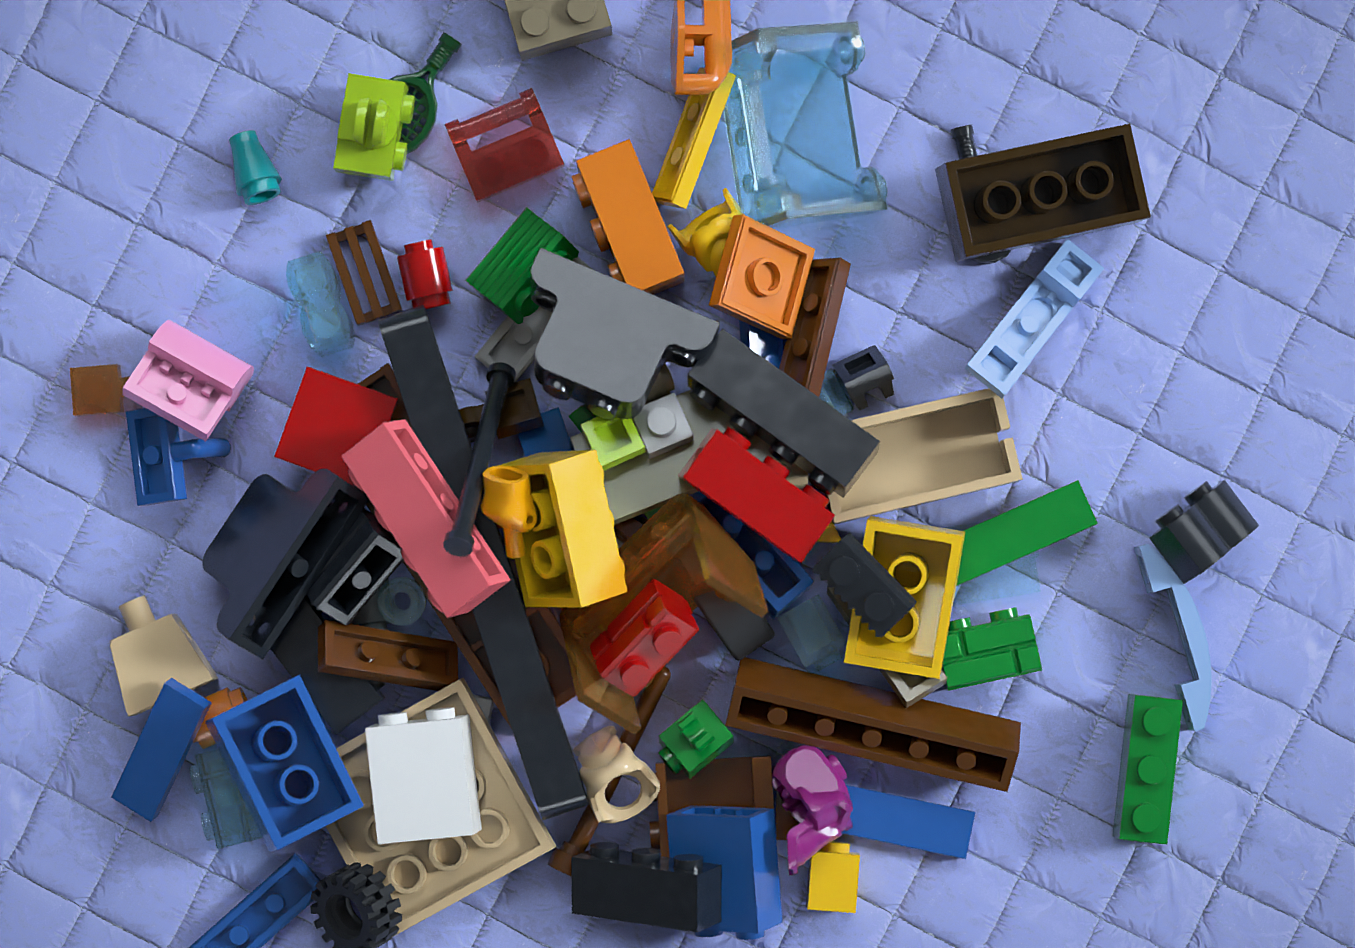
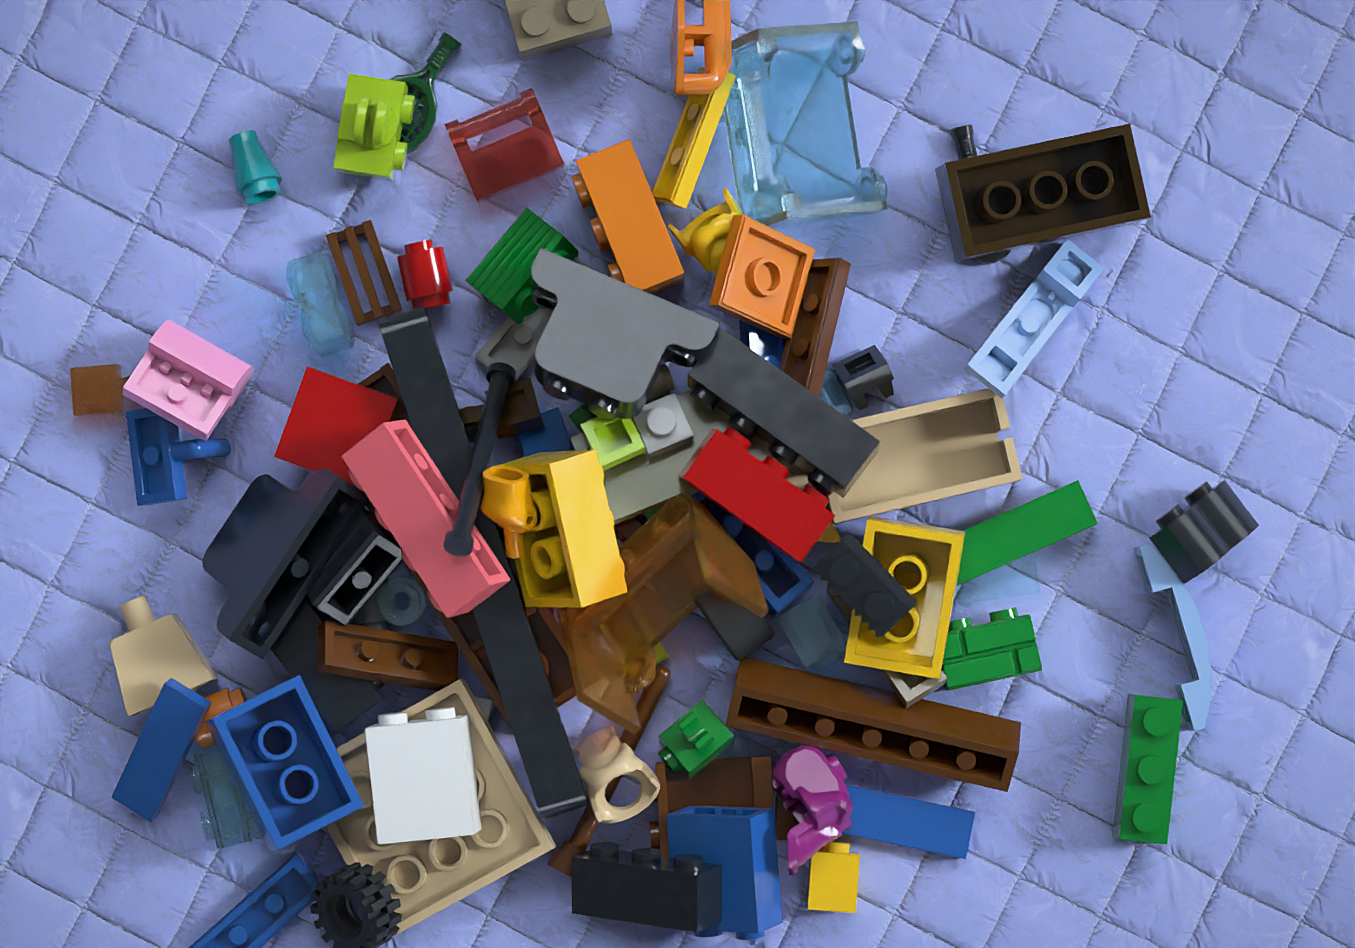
red brick [589,579,699,697] -> none

